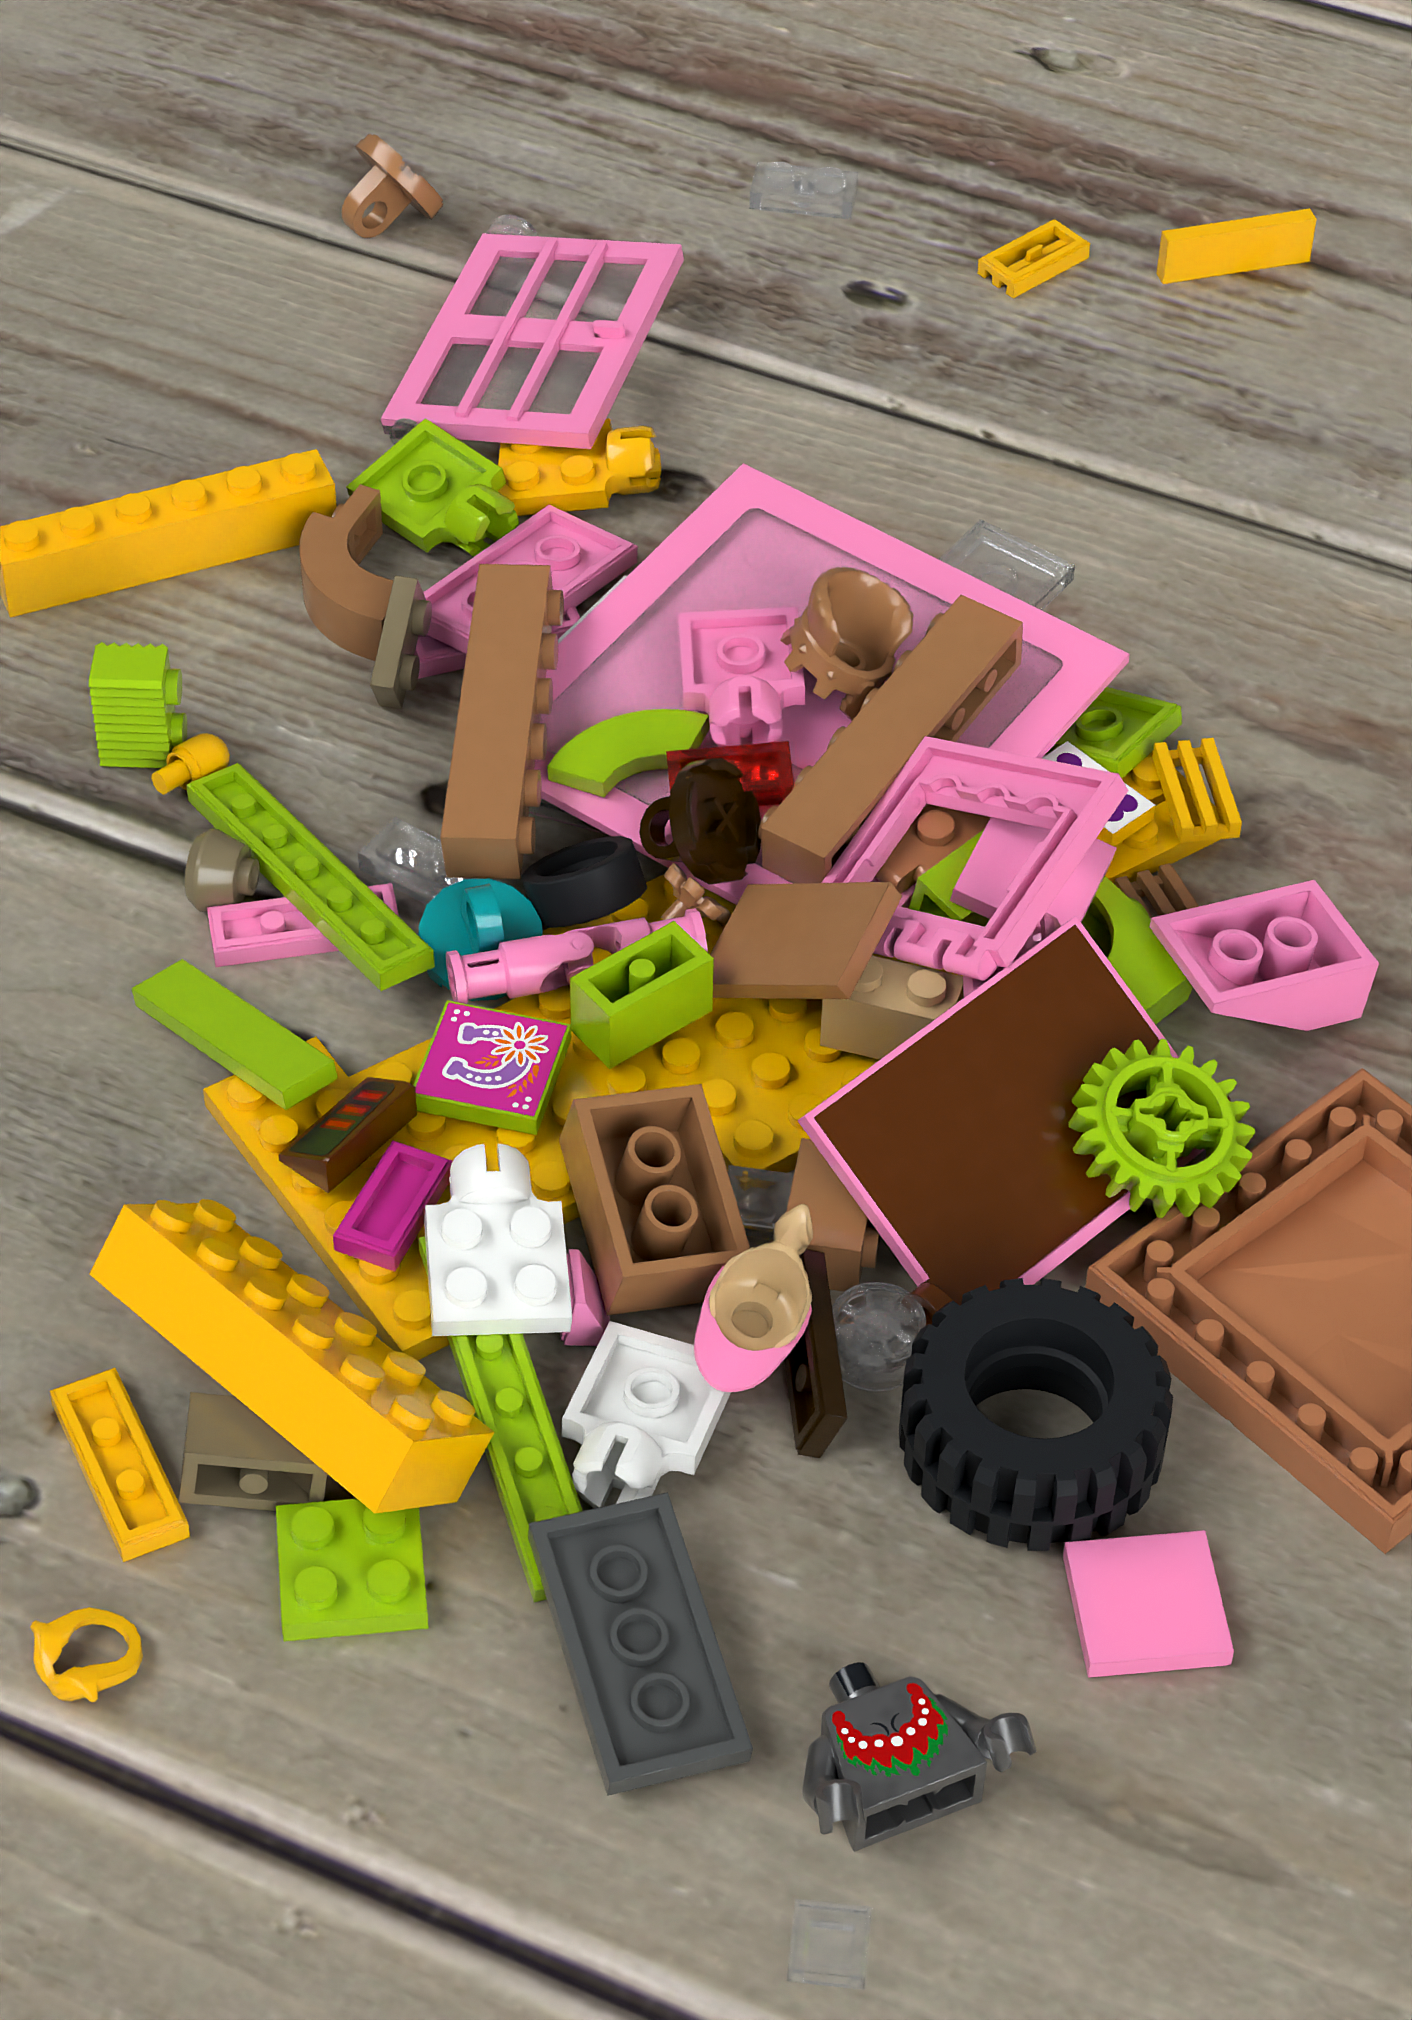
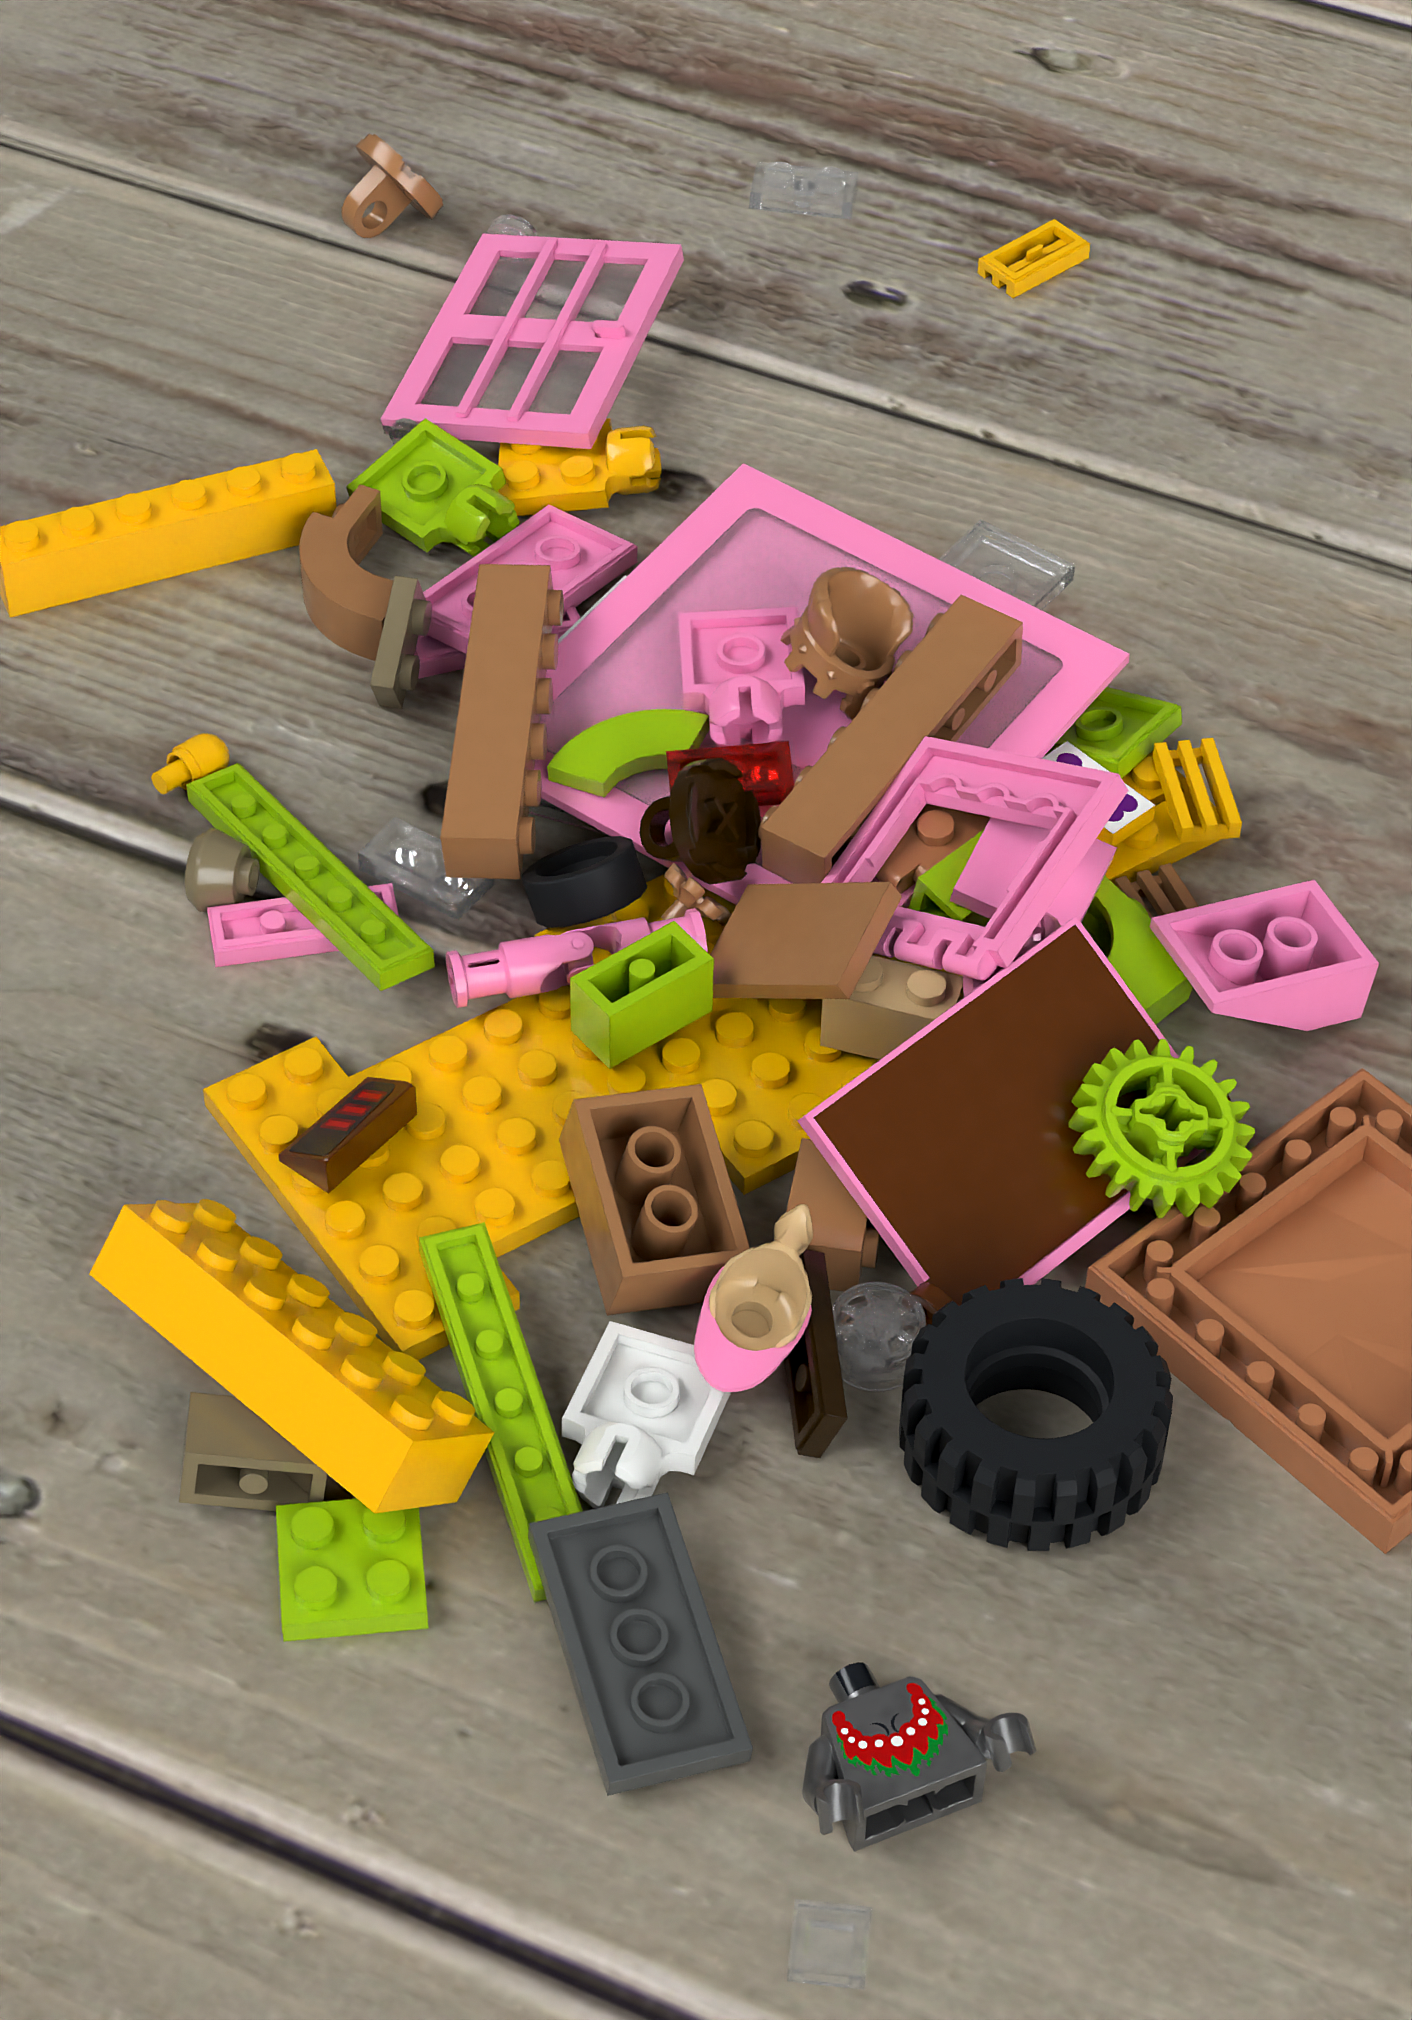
yellow piece [30,1607,143,1702] -> none
yellow tile [50,1368,190,1562] -> none
lime brick [89,642,187,768] -> none
lime tile [131,959,338,1110] -> none
dark pink tile [333,1140,453,1272] -> none
tile [413,1000,571,1135] -> none
teal tile [418,878,543,1001] -> none
white plate [424,1143,572,1336] -> none
bright pink slope [560,1249,610,1346] -> none
clear plate [727,1165,794,1240] -> none
bright pink tile [1063,1530,1234,1678] -> none
yellow tile [1156,208,1317,284] -> none

